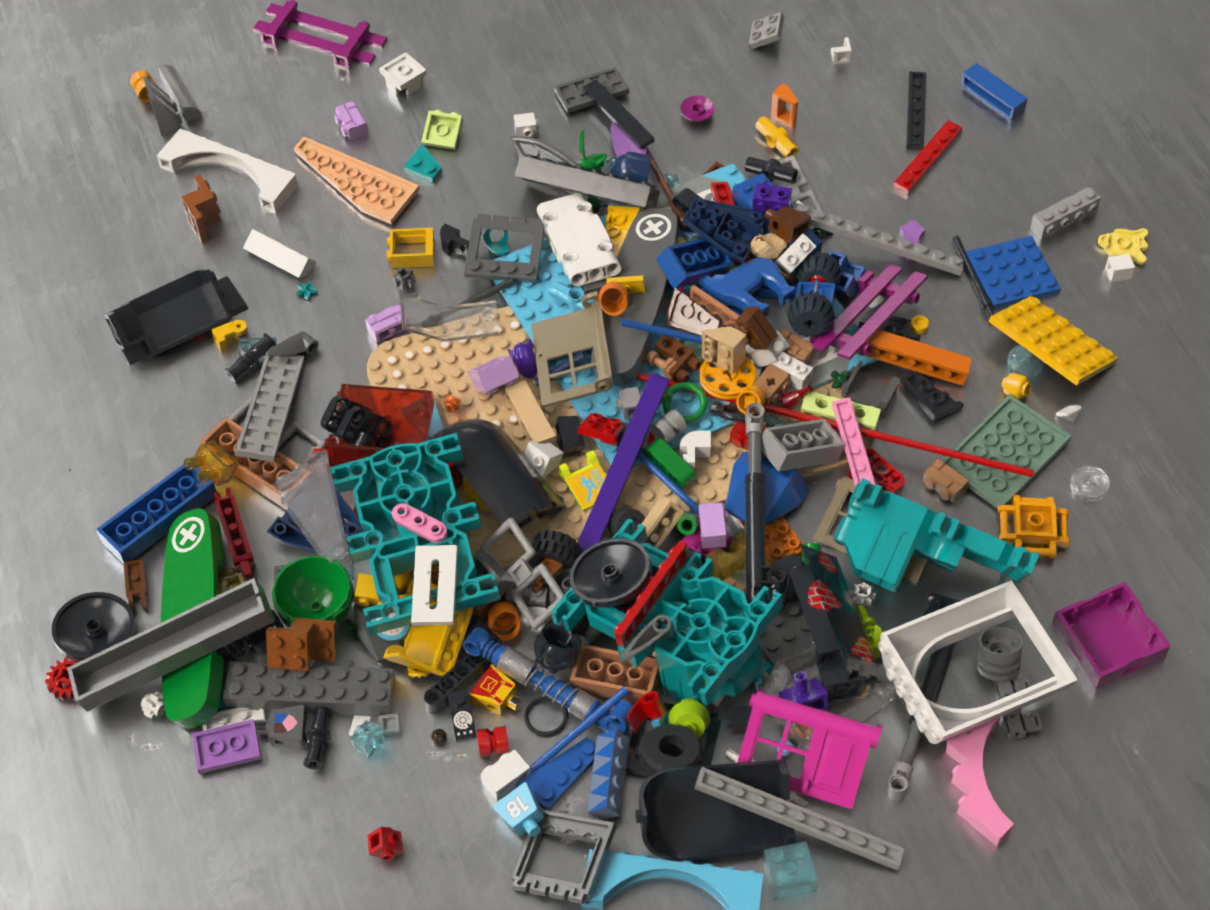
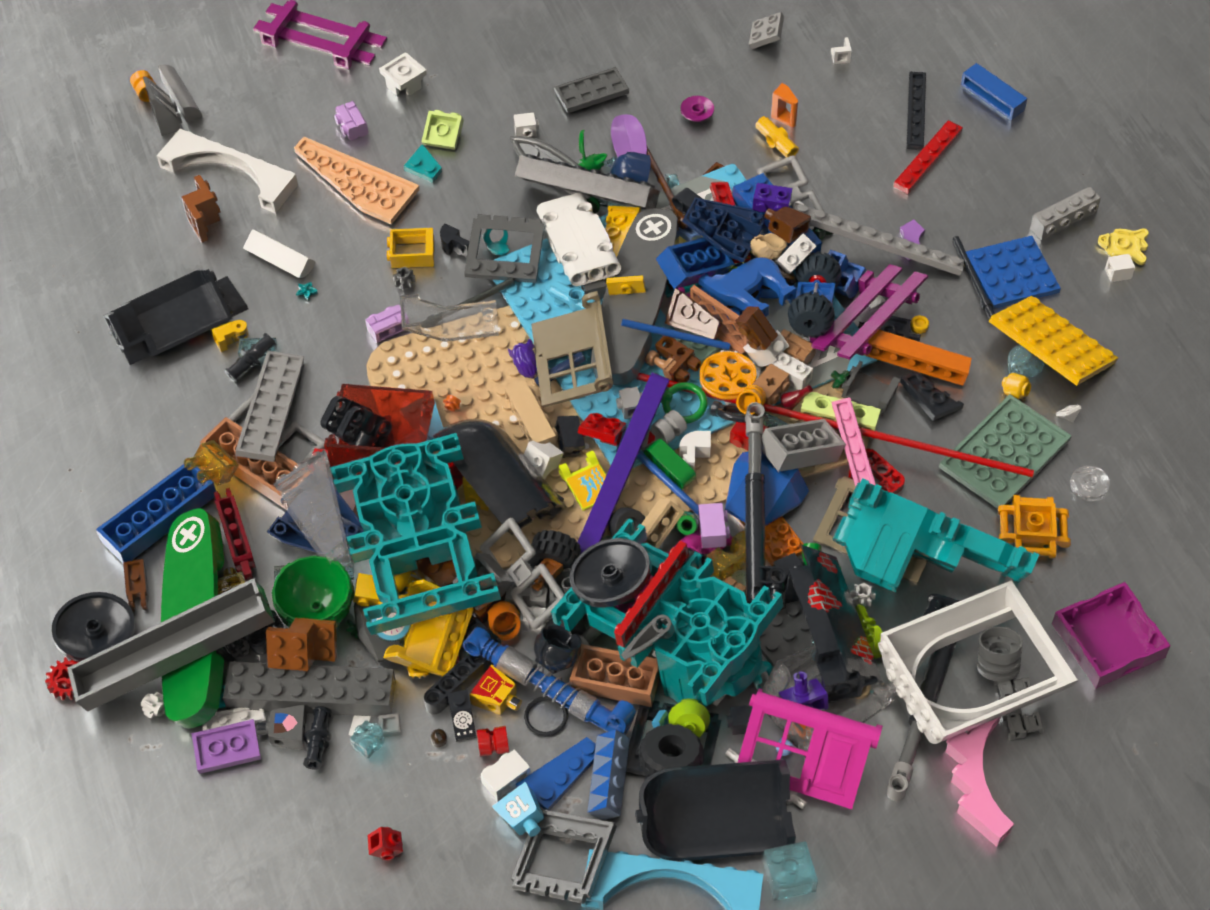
dark grey piece [267,331,319,356] -> none
bright pink plate [392,503,447,543] -> none
white piece [411,545,458,626] -> none
lavender piece [468,356,519,394] -> none
blue piece [529,687,629,773] -> none
black tile [582,79,655,150] -> none
orange helmet [598,281,629,316] -> none
red panel [627,691,666,732] -> none
light grey plate [694,767,904,870] -> none
tan slope [702,326,747,374] -> none
black piece [744,157,798,184] -> none
medium nougat brick [922,459,969,503] -> none

